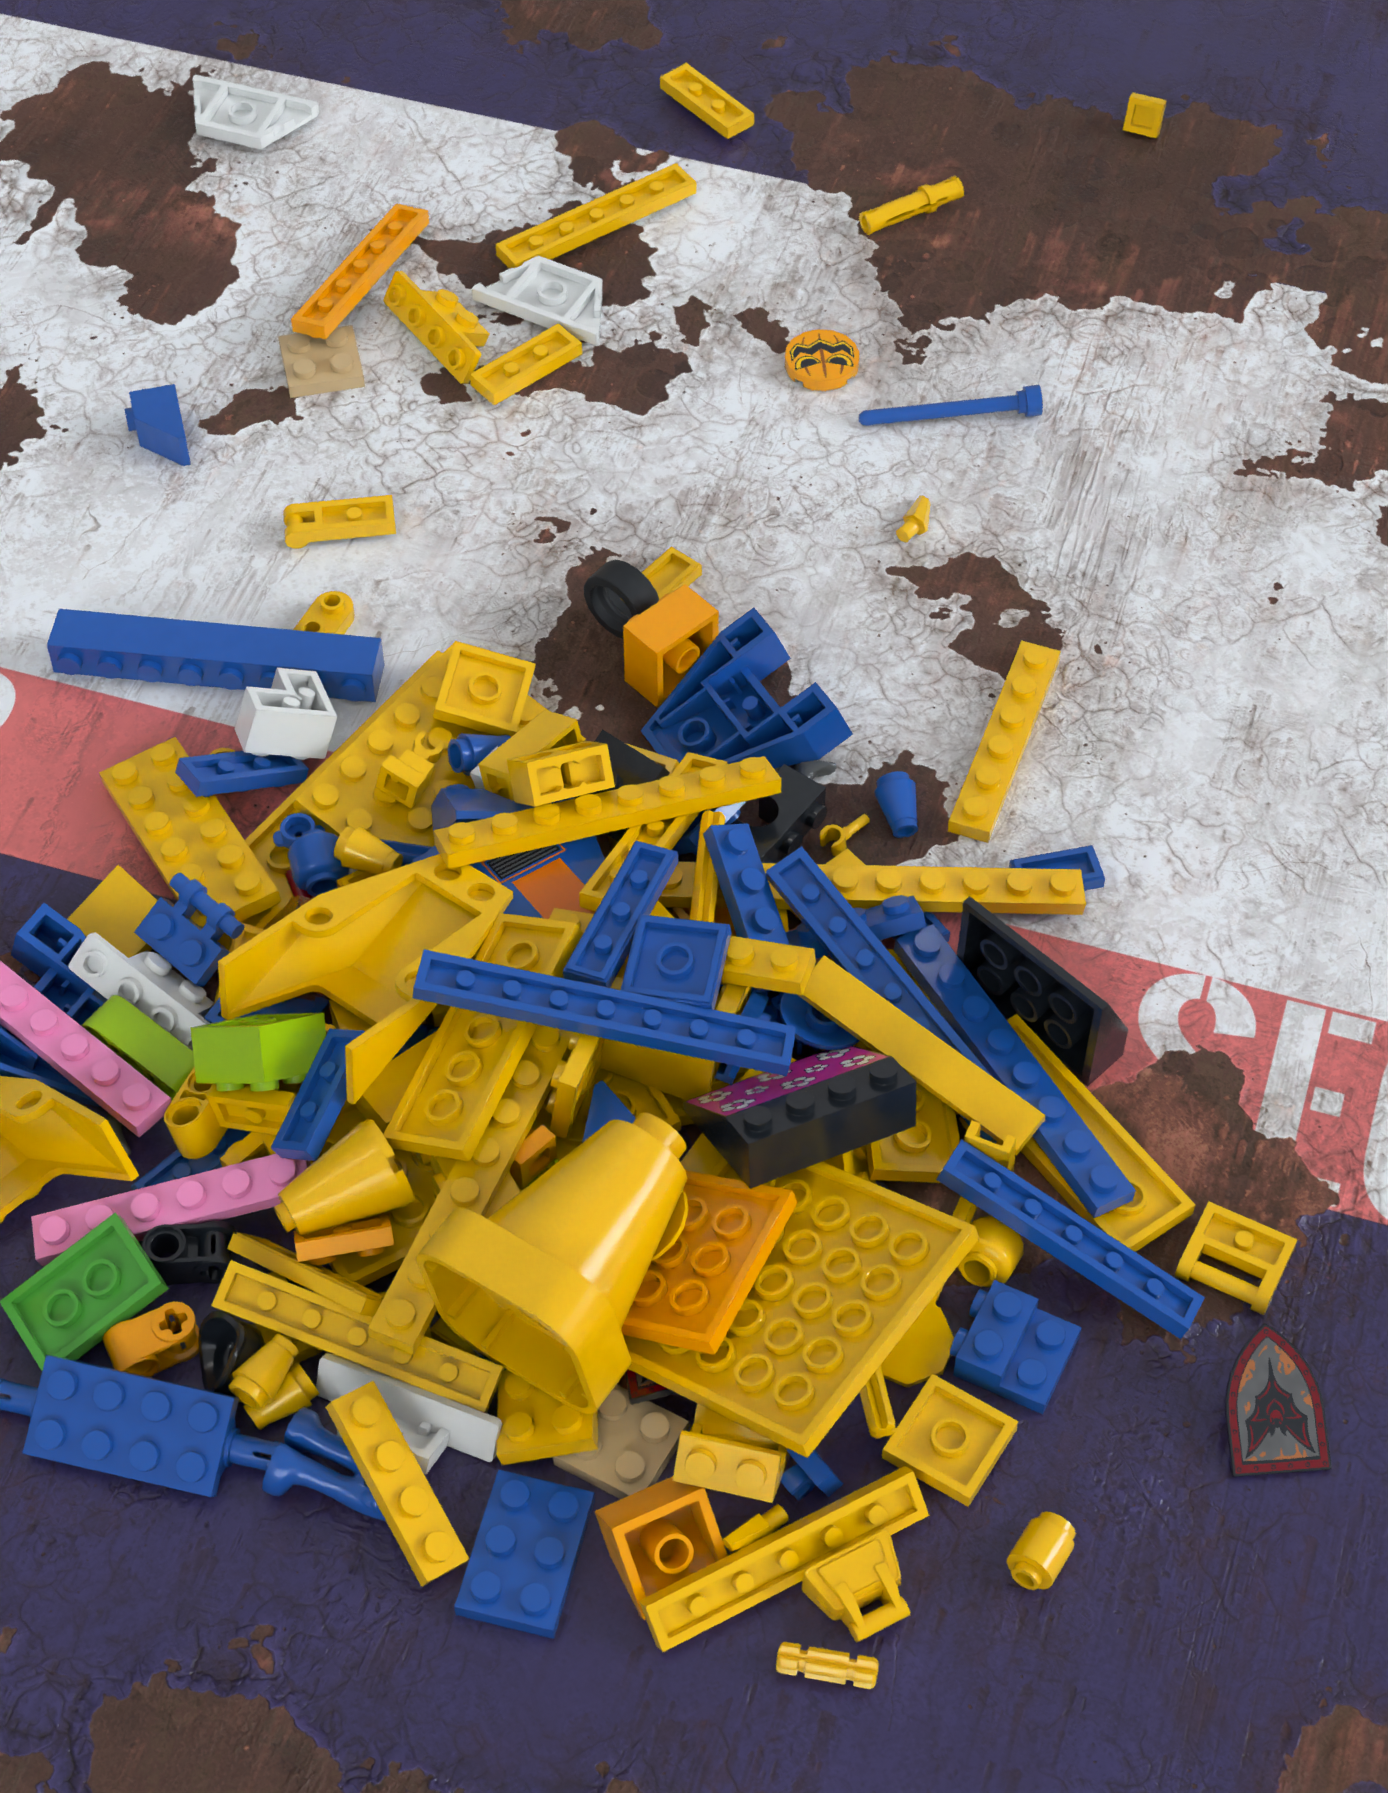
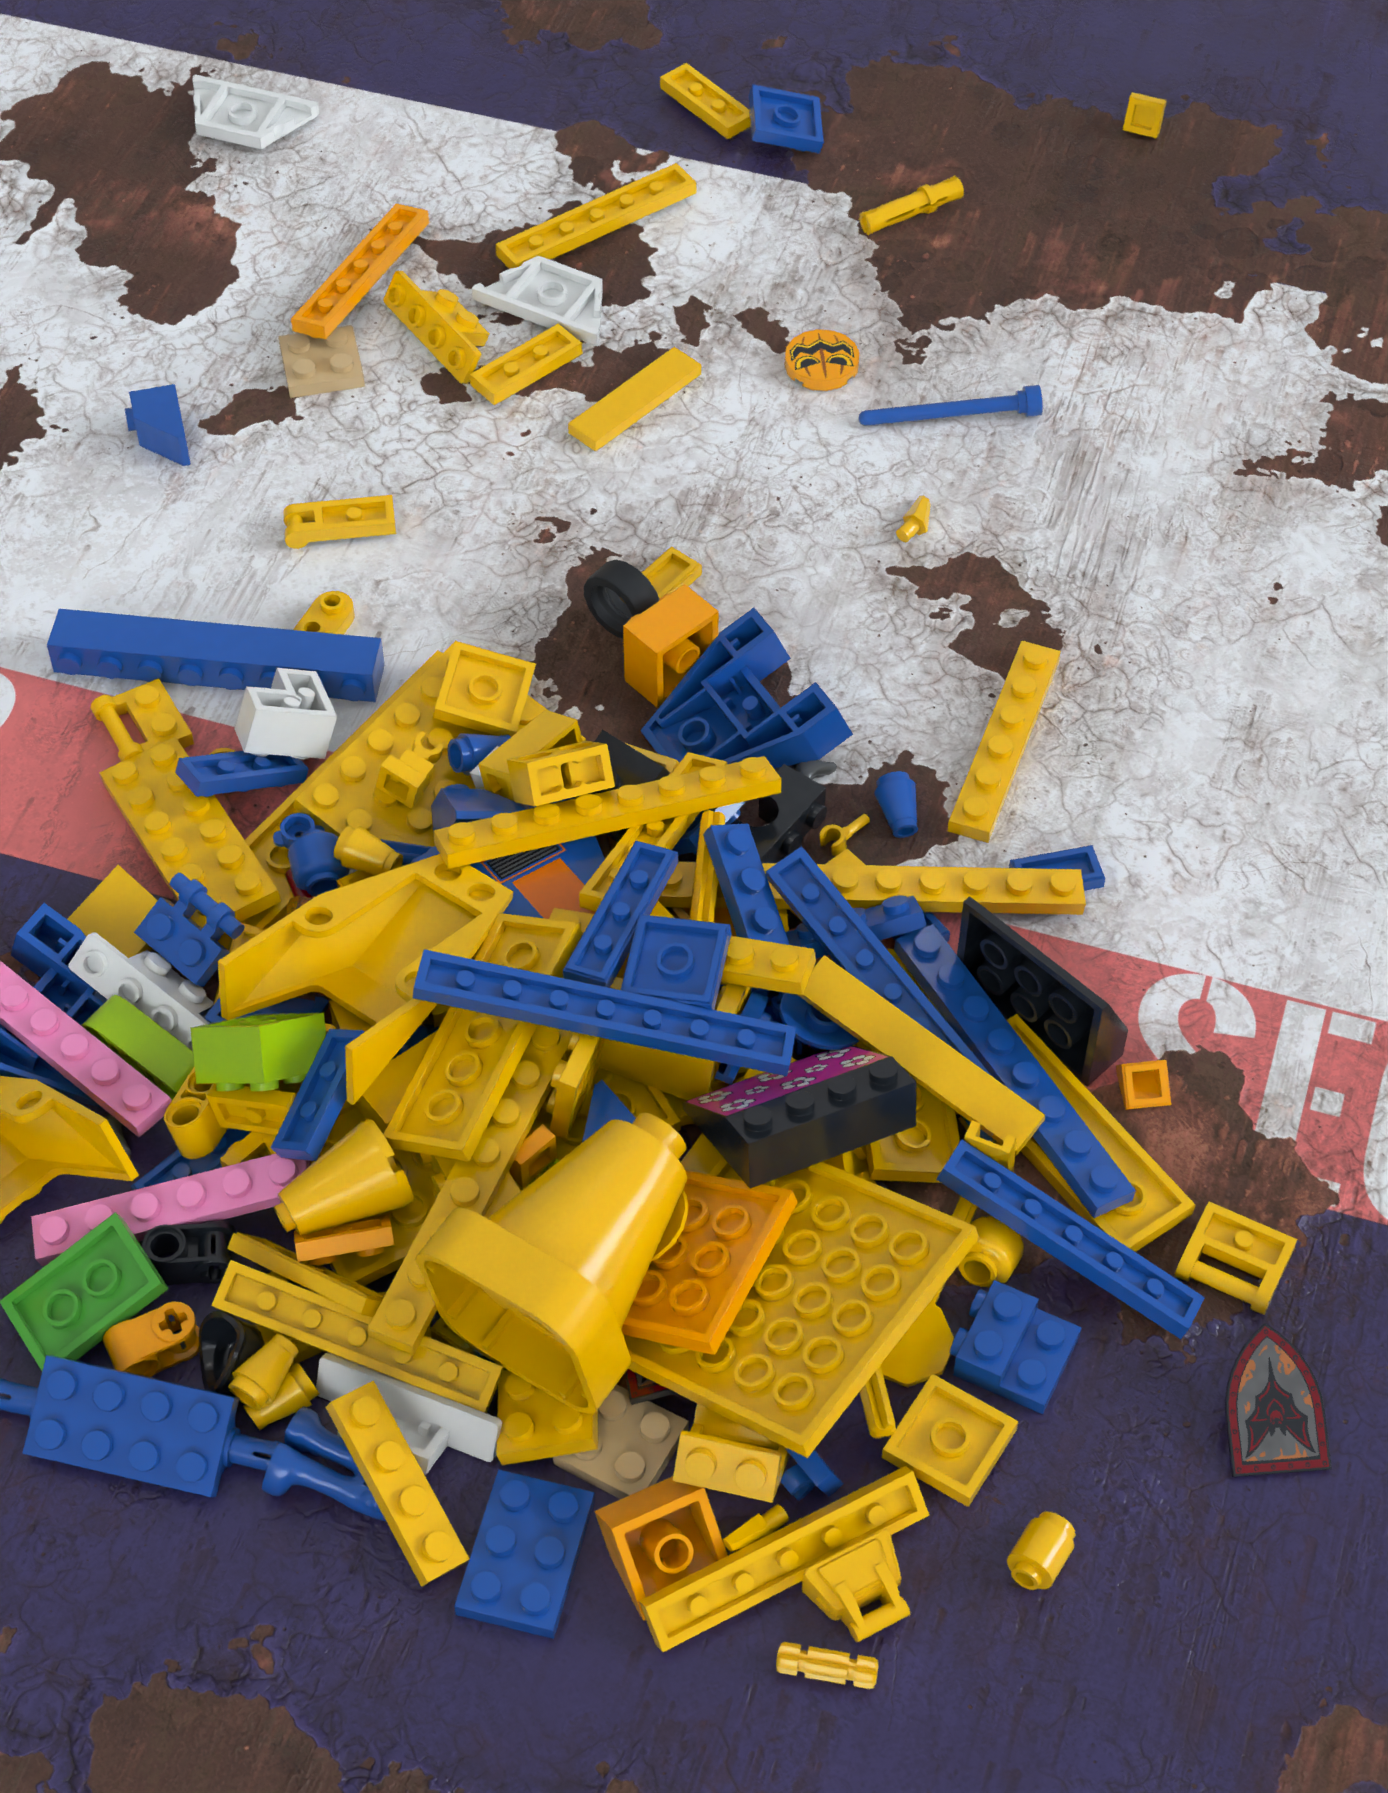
none -> yellow plate [90,678,194,762]
none -> yellow tile [568,347,702,452]
none -> blue plate [749,84,824,153]
none -> light orange slope [1116,1060,1171,1110]

